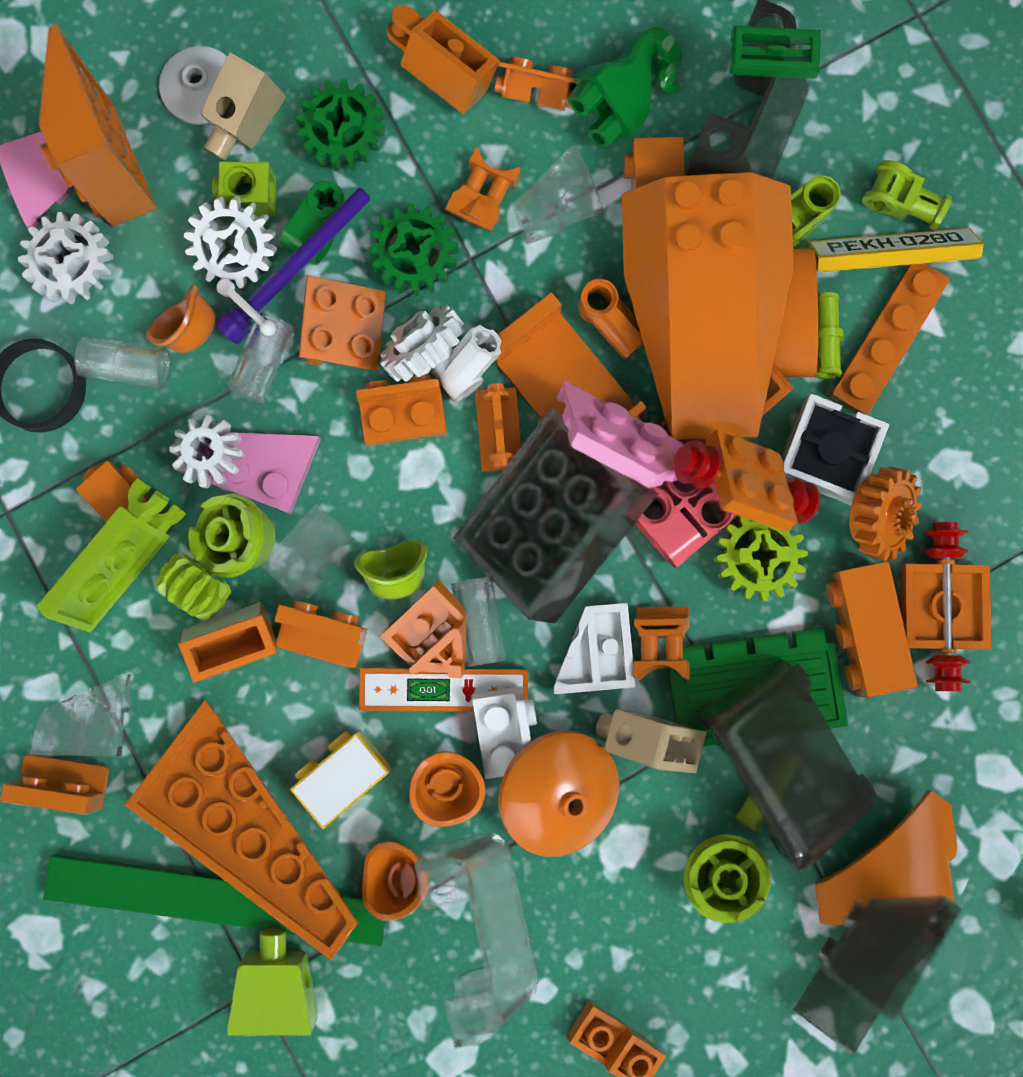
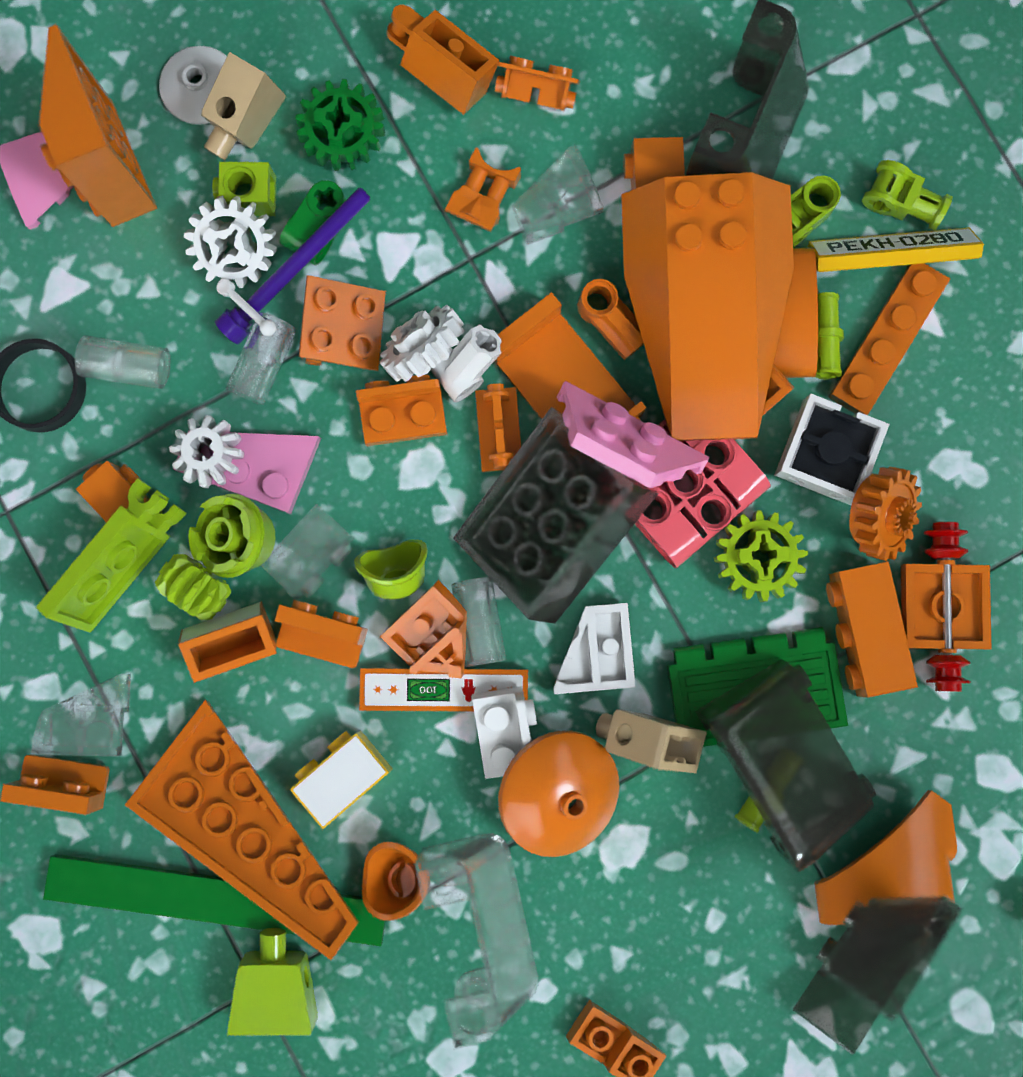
white gear [18,212,113,304] -> none
orange helmet [146,284,215,354] -> none
green gear [368,203,458,296] -> none
orange helmet [409,751,485,827] -> none
green hips [567,28,682,147] -> none
orange piece [633,606,690,681] -> none
orange plate [673,429,820,532] -> none
lime cone [684,835,771,923] -> none
green tile [729,26,821,79] -> none

